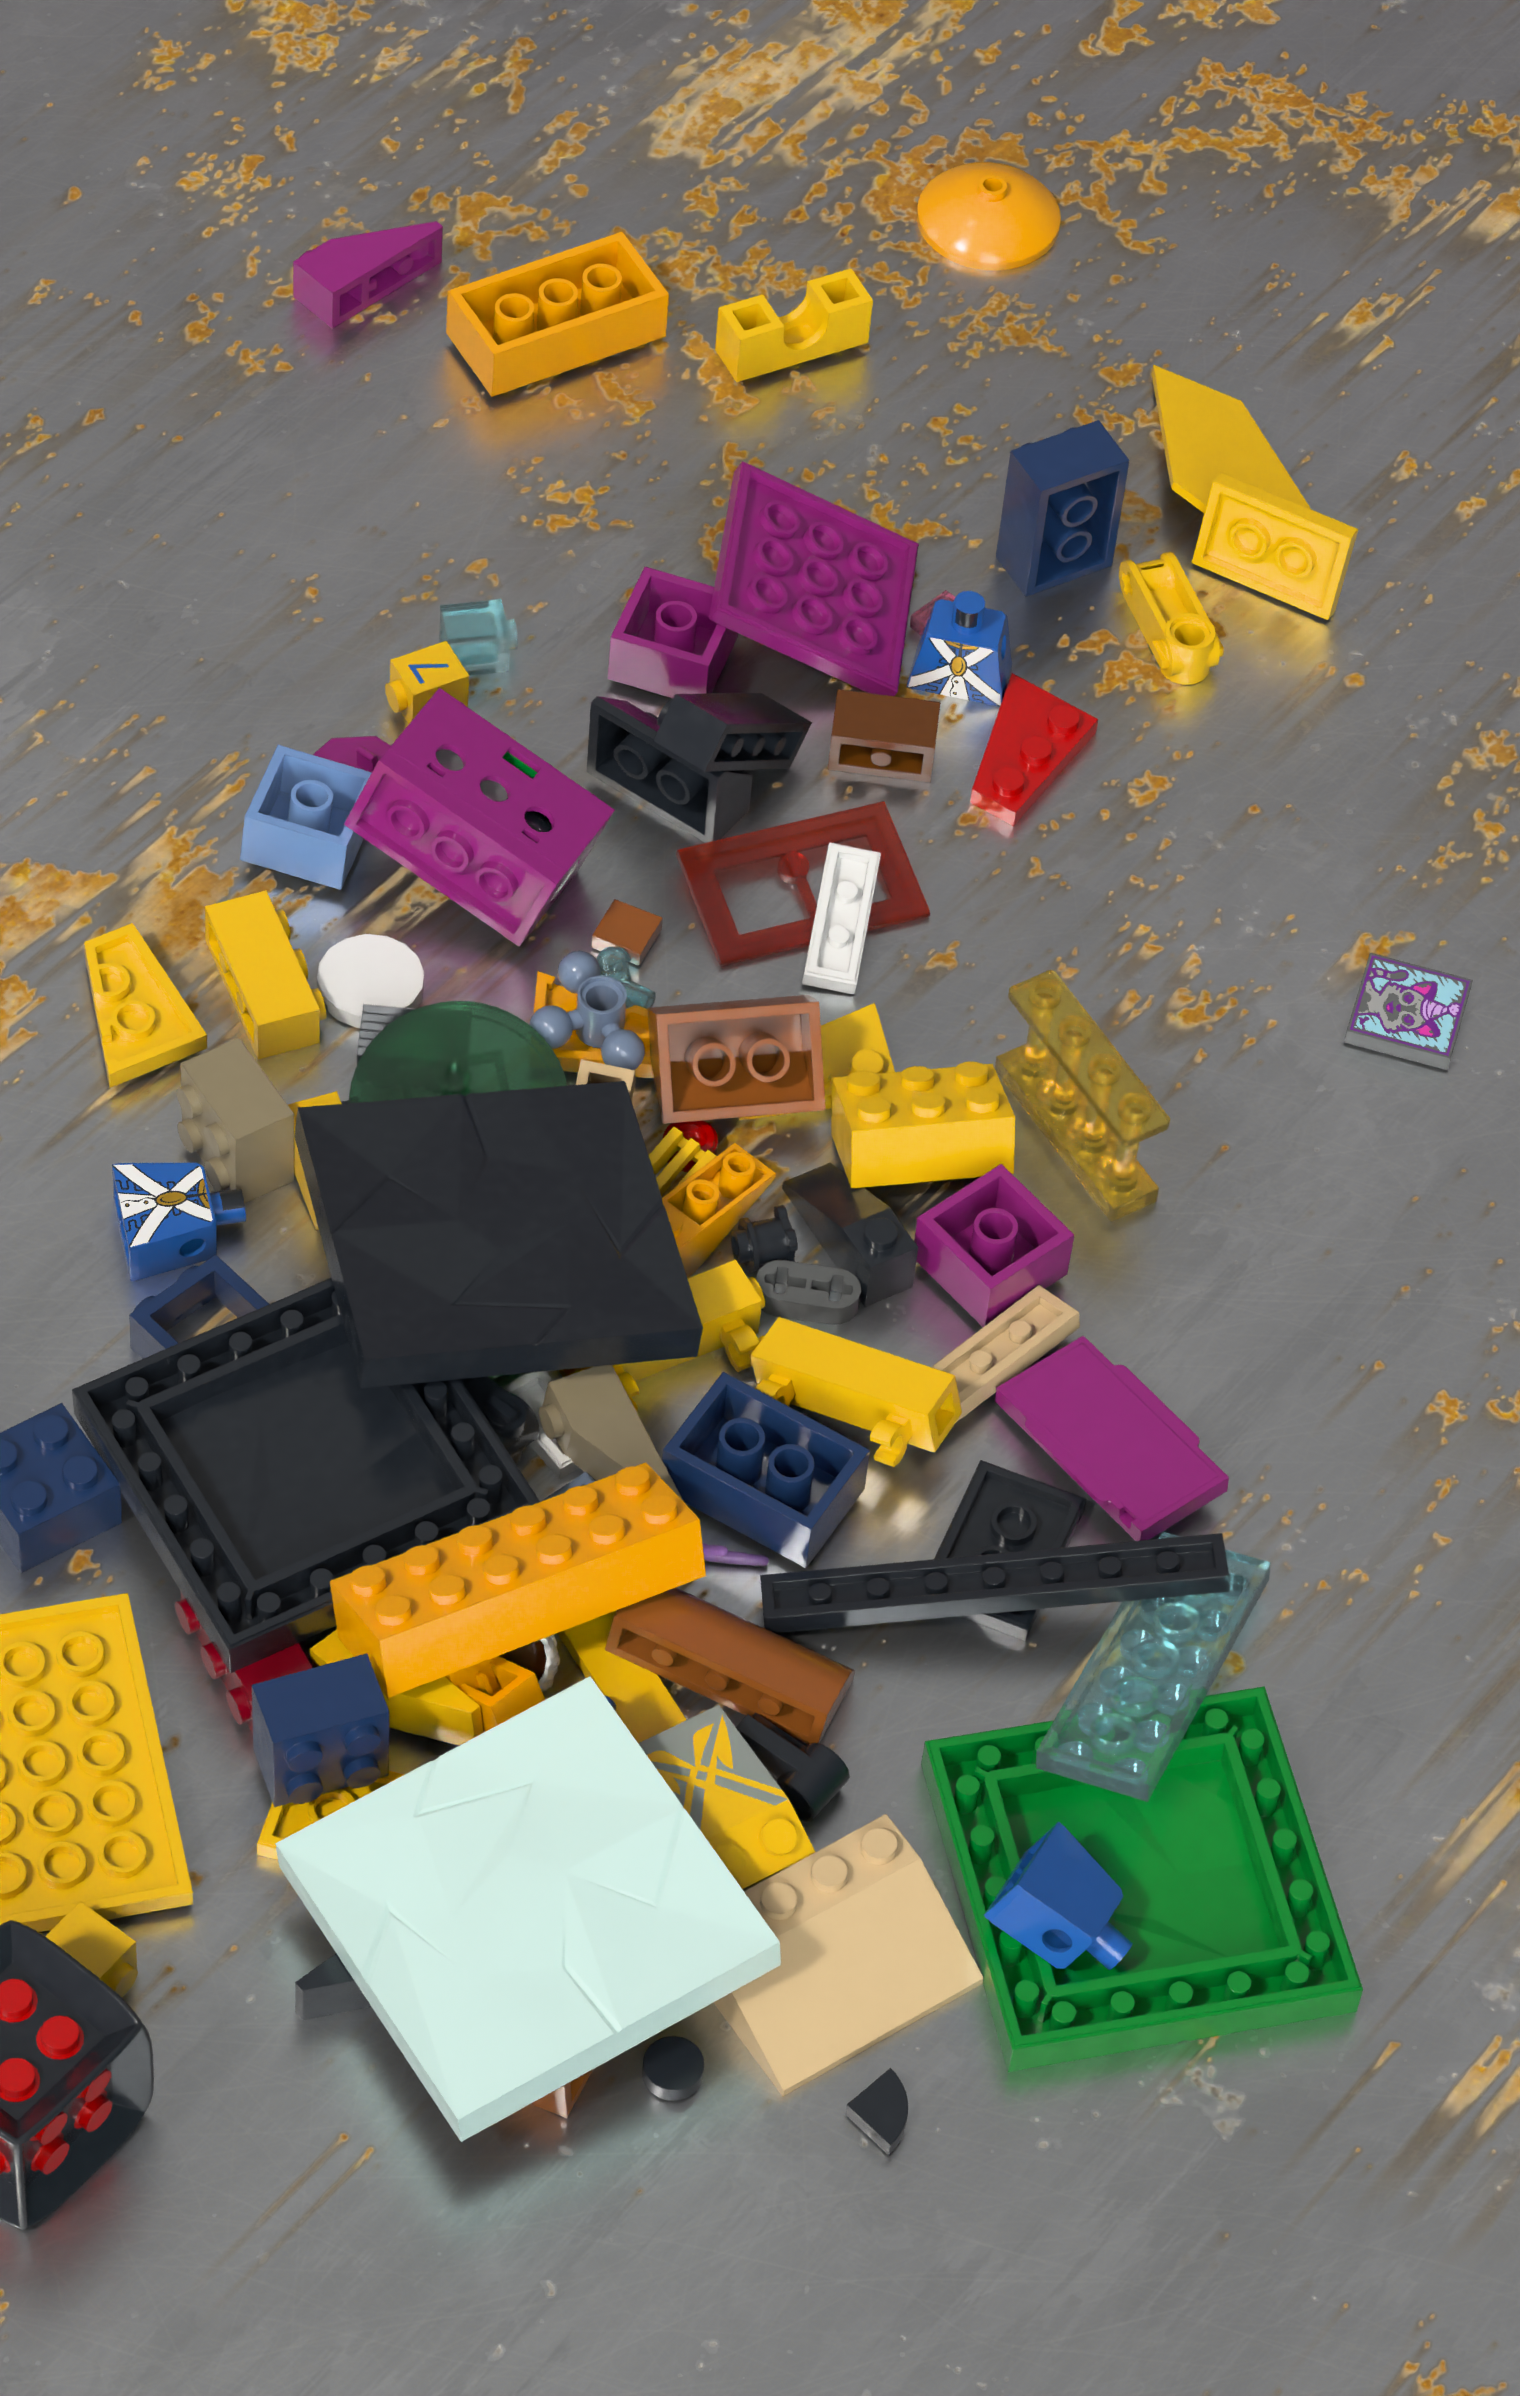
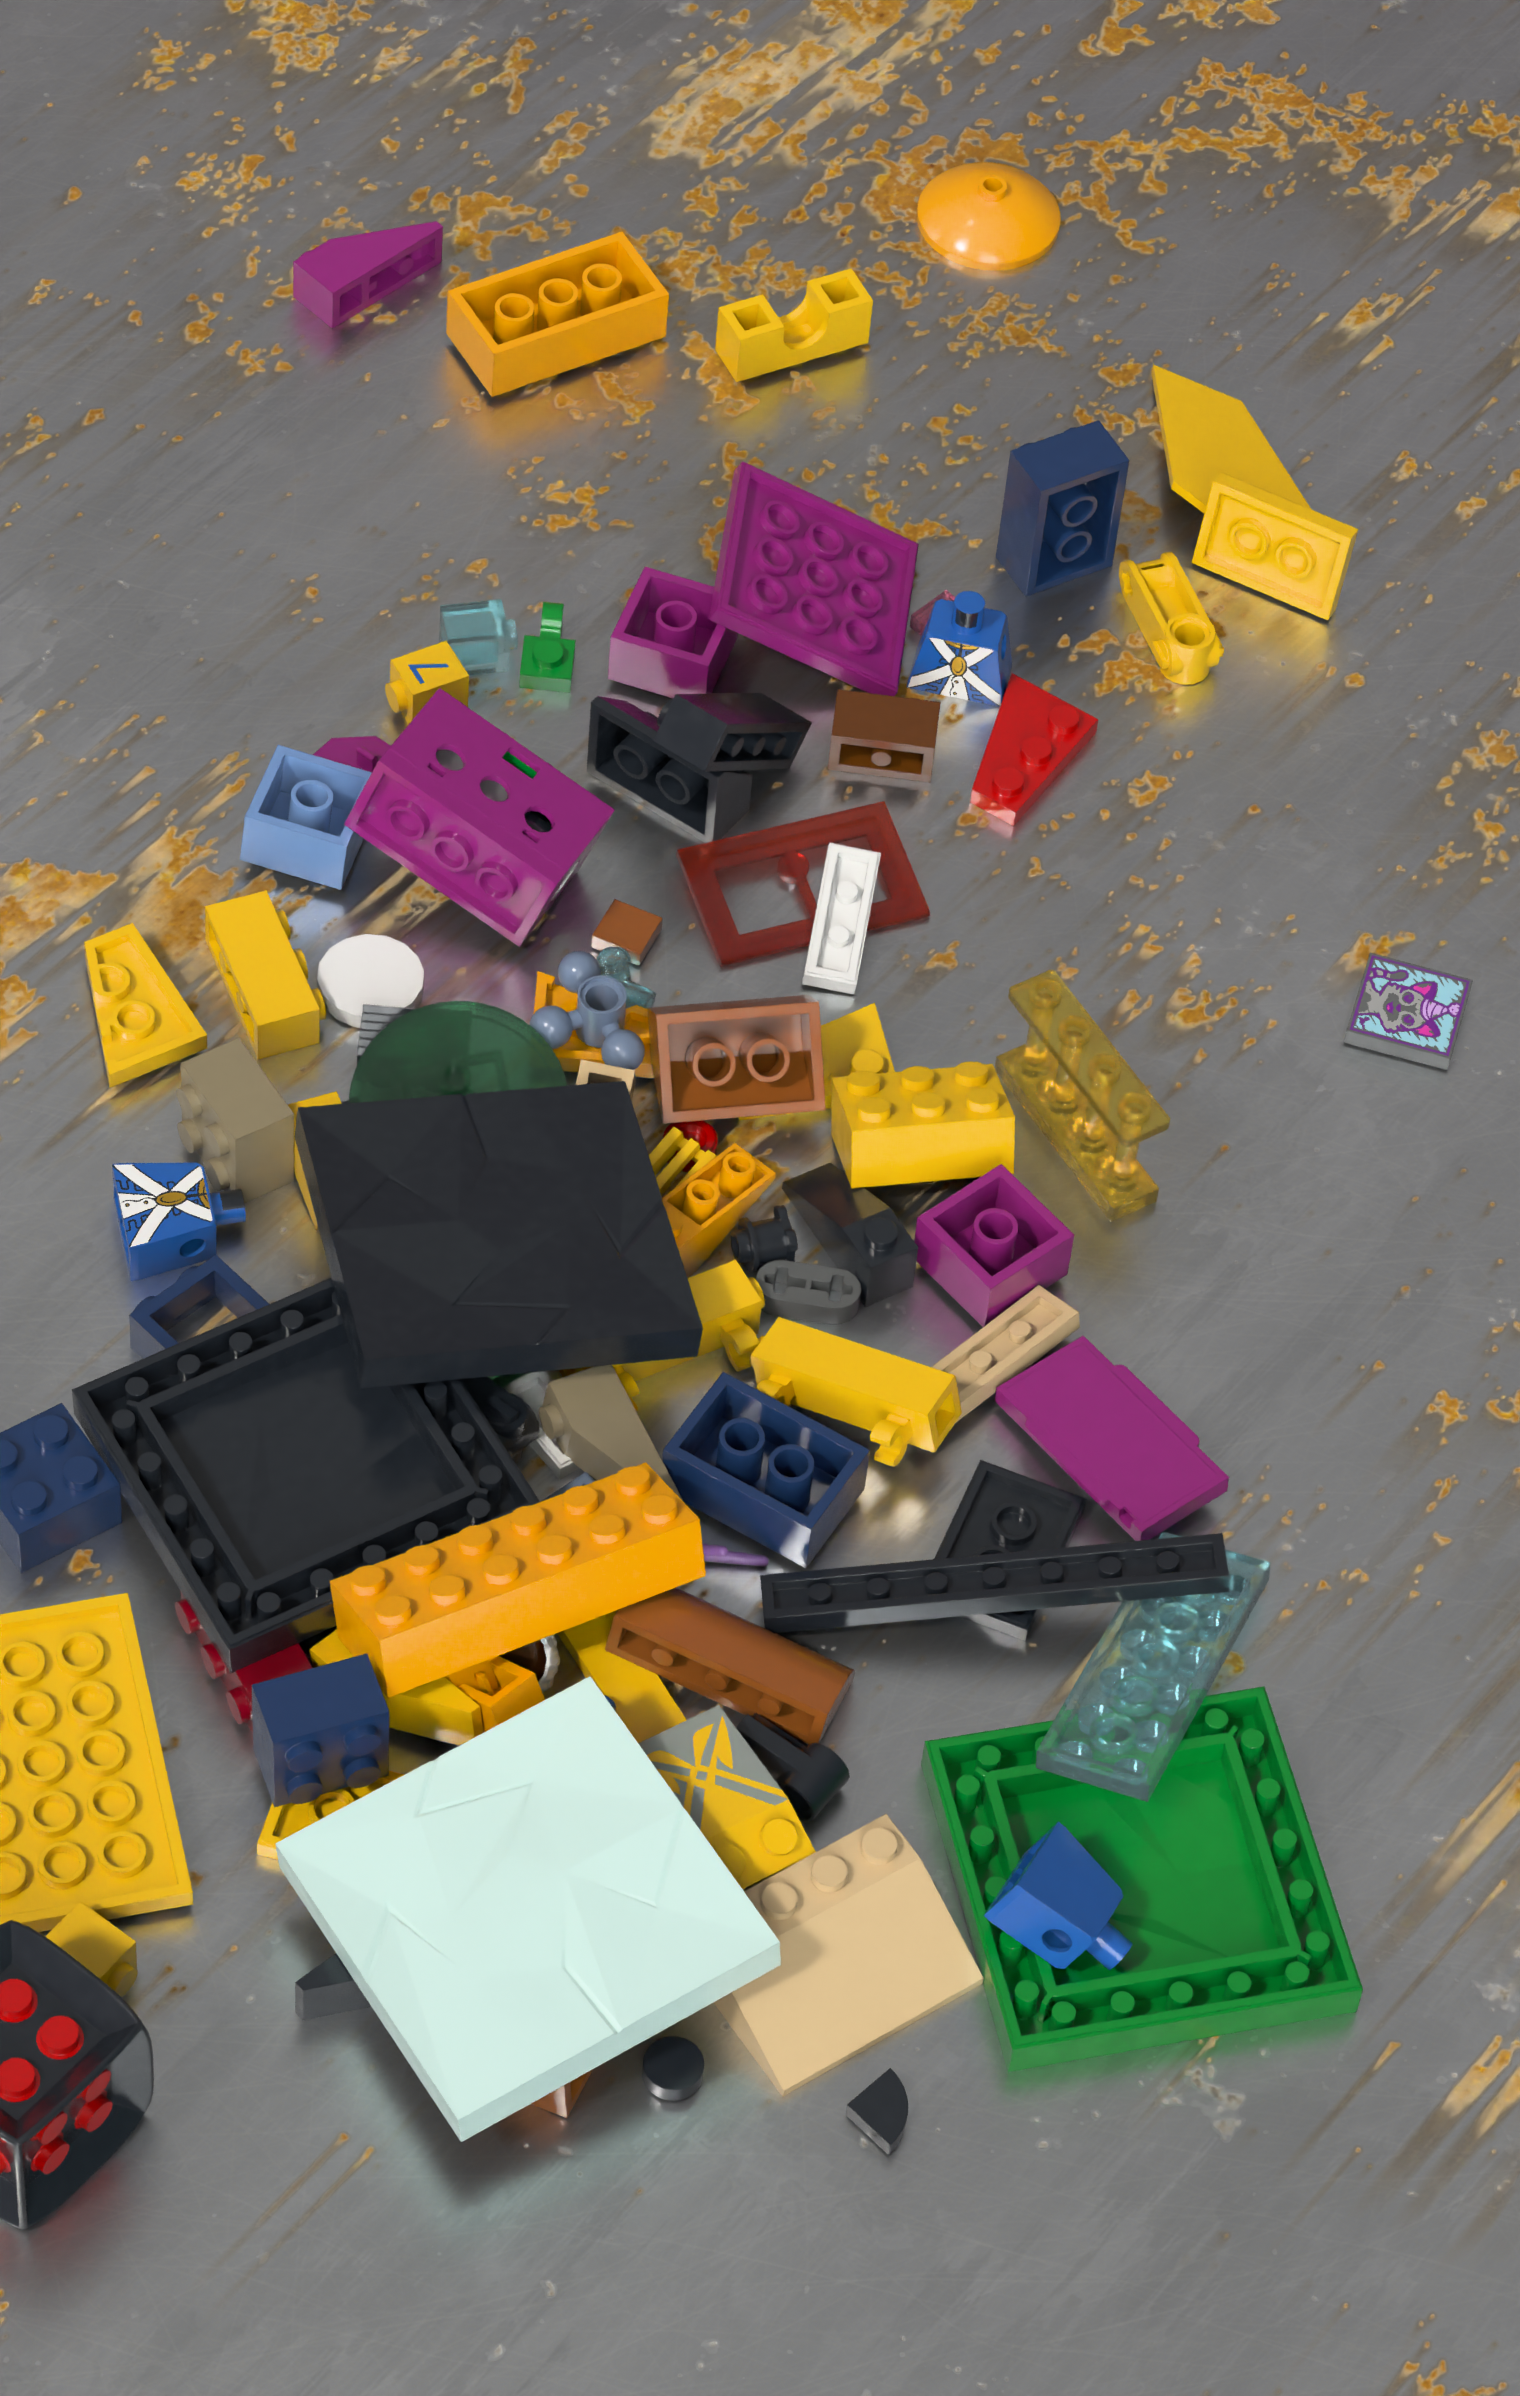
none -> green plate [519,602,576,693]

